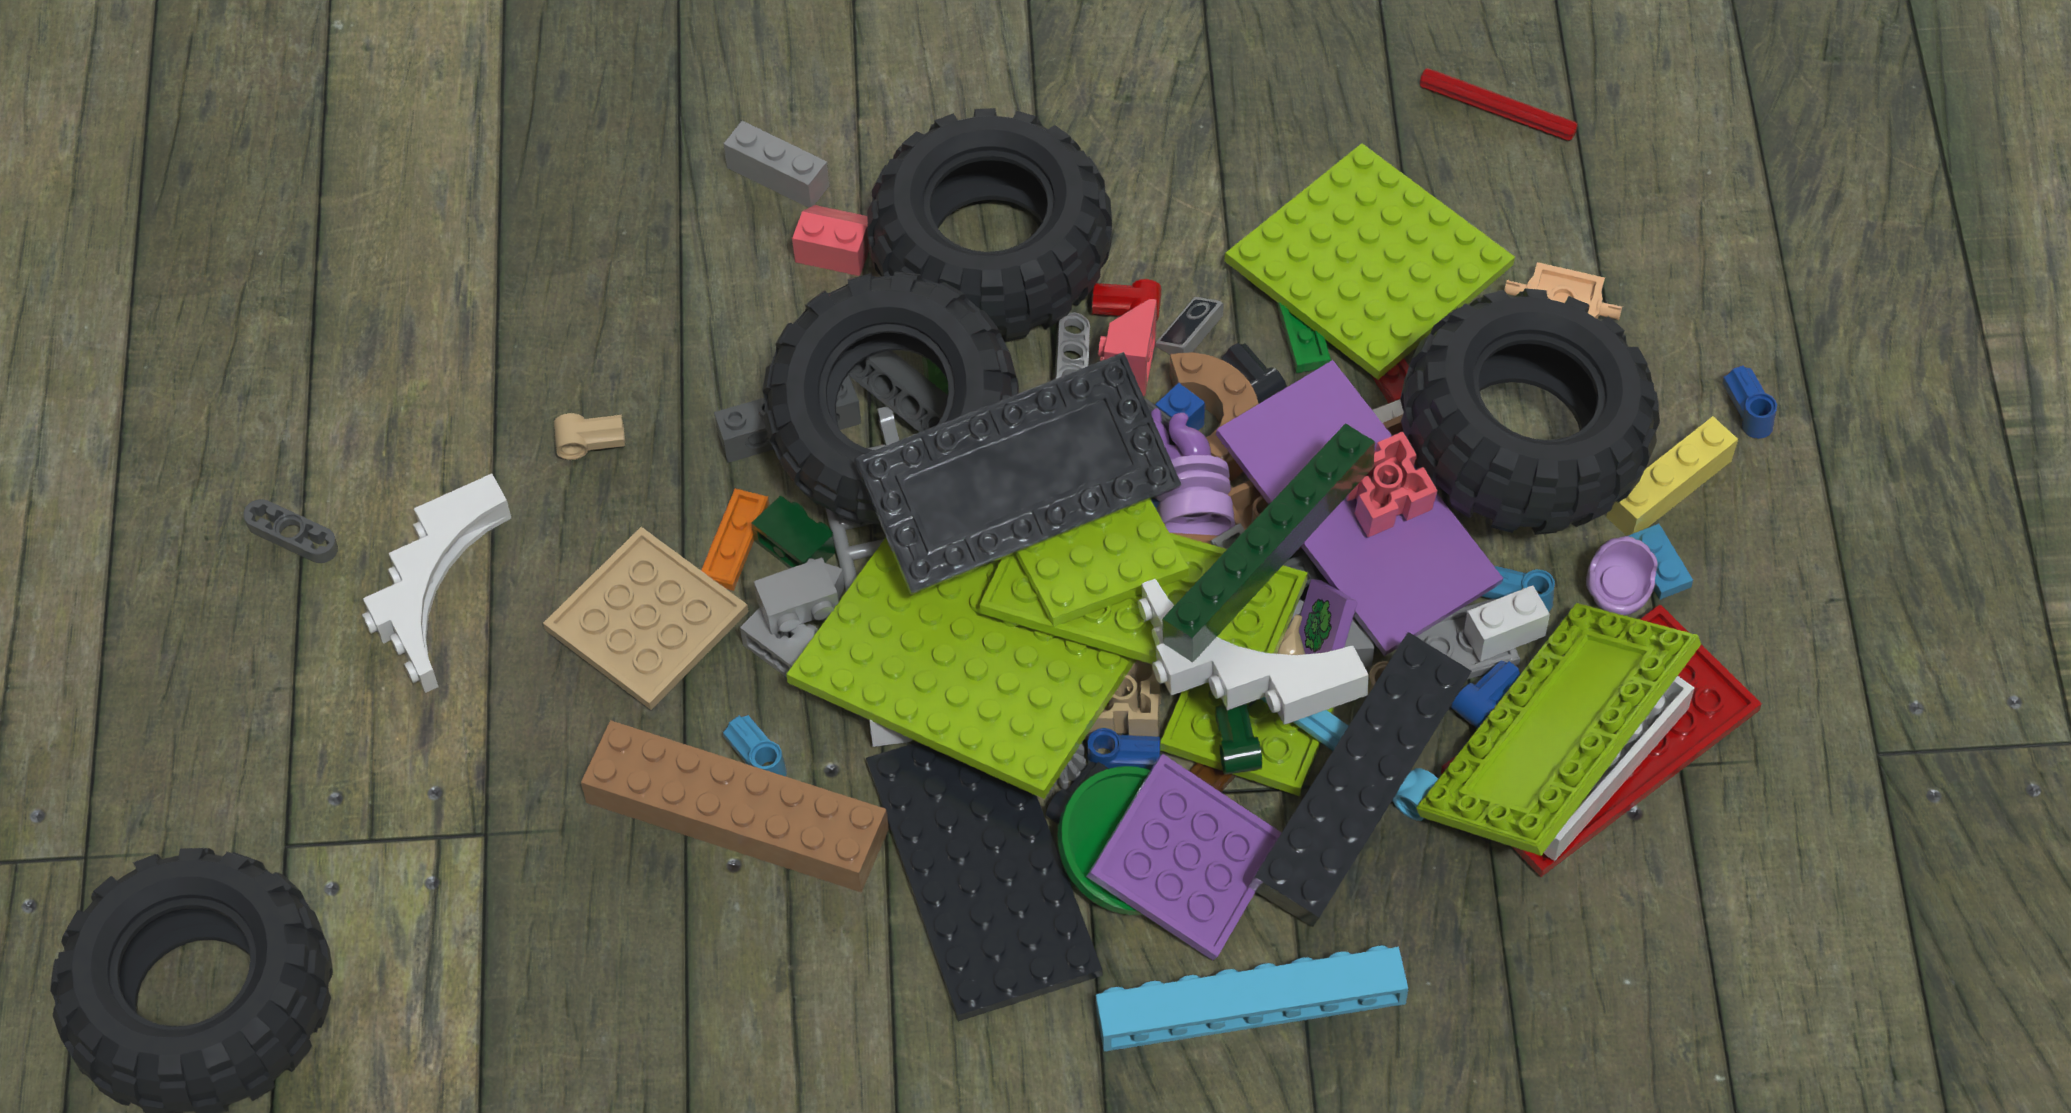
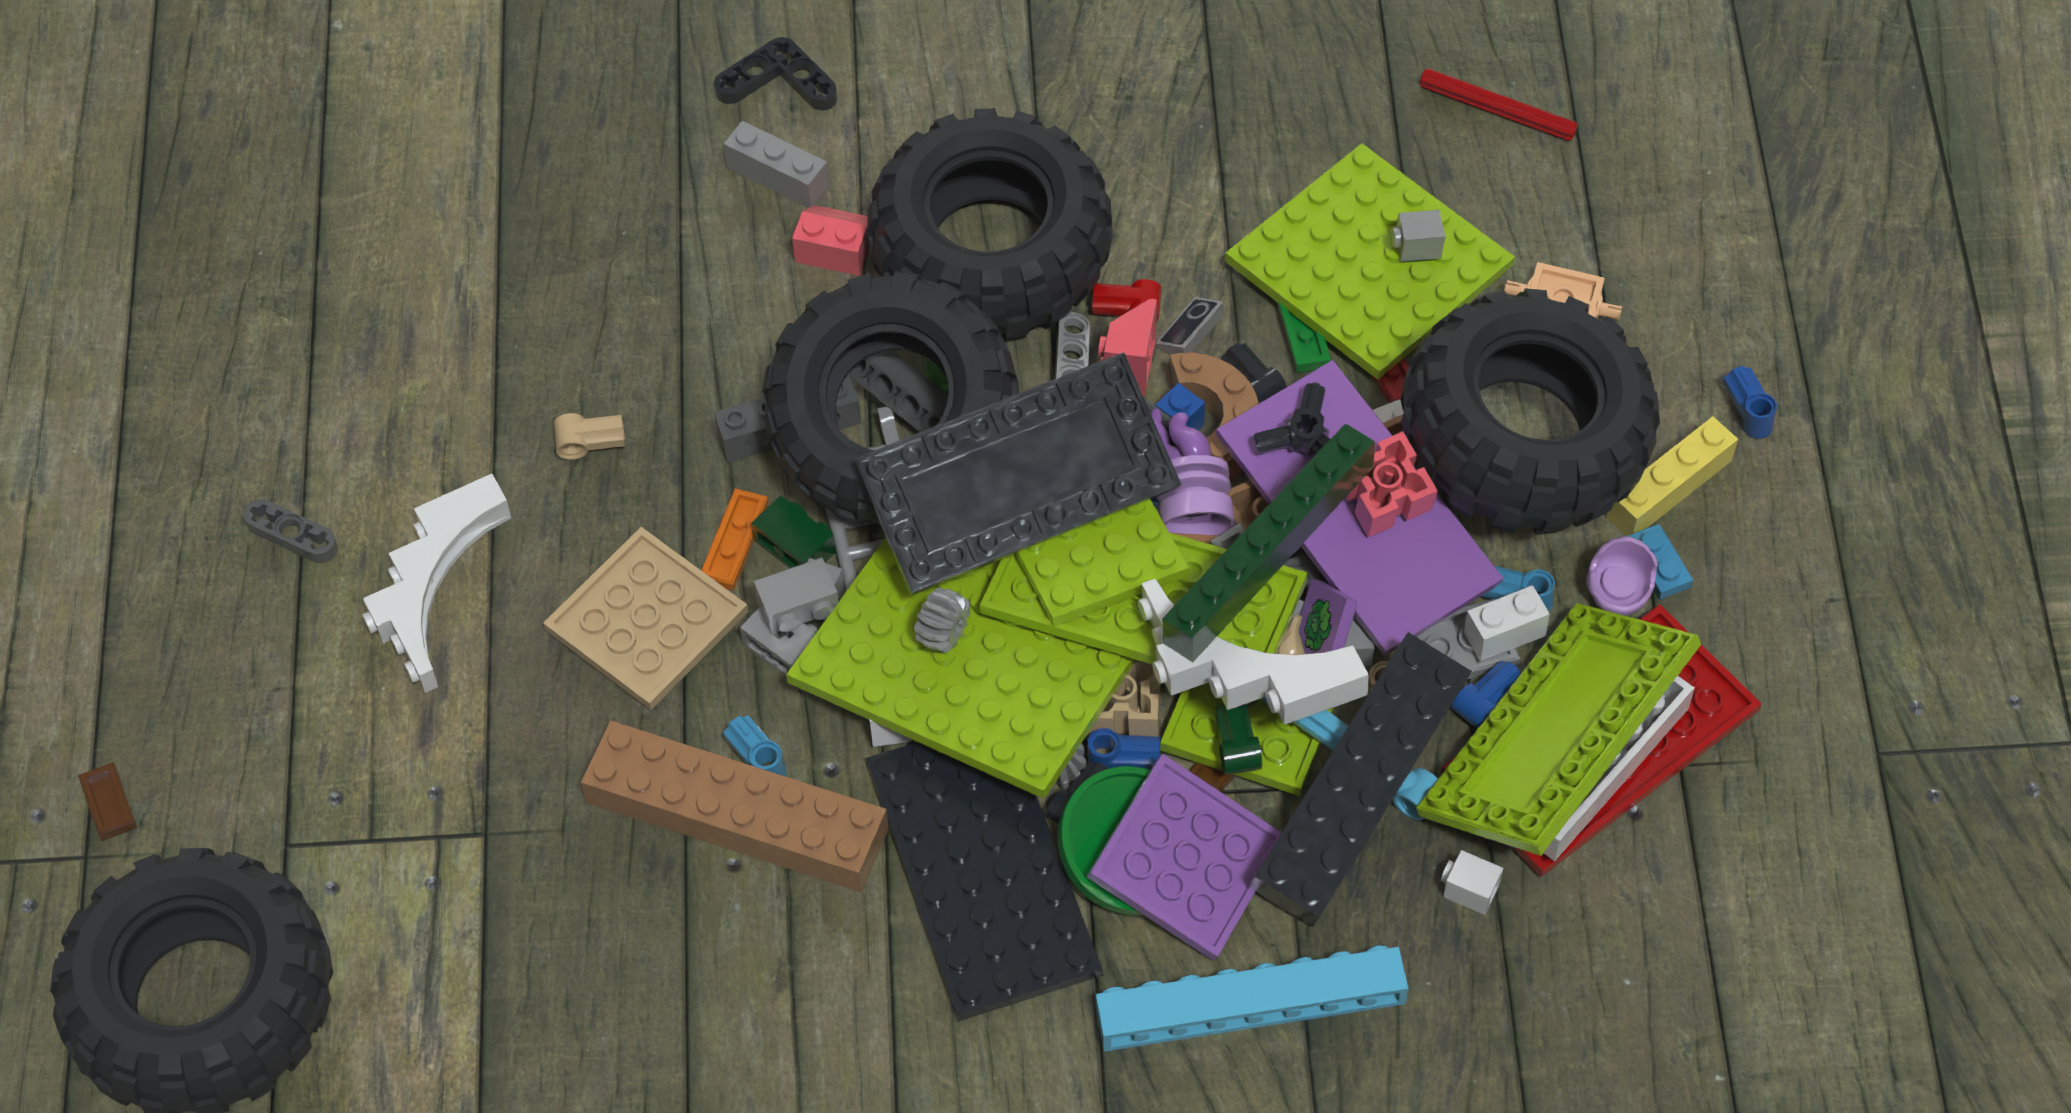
none -> reddish brown tile [78,762,137,841]
none -> black beam [714,37,837,111]
none -> light grey gear [914,587,970,653]
none -> black bush [1253,382,1330,456]
none -> light grey brick [1391,210,1446,261]
none -> white brick [1441,850,1503,915]

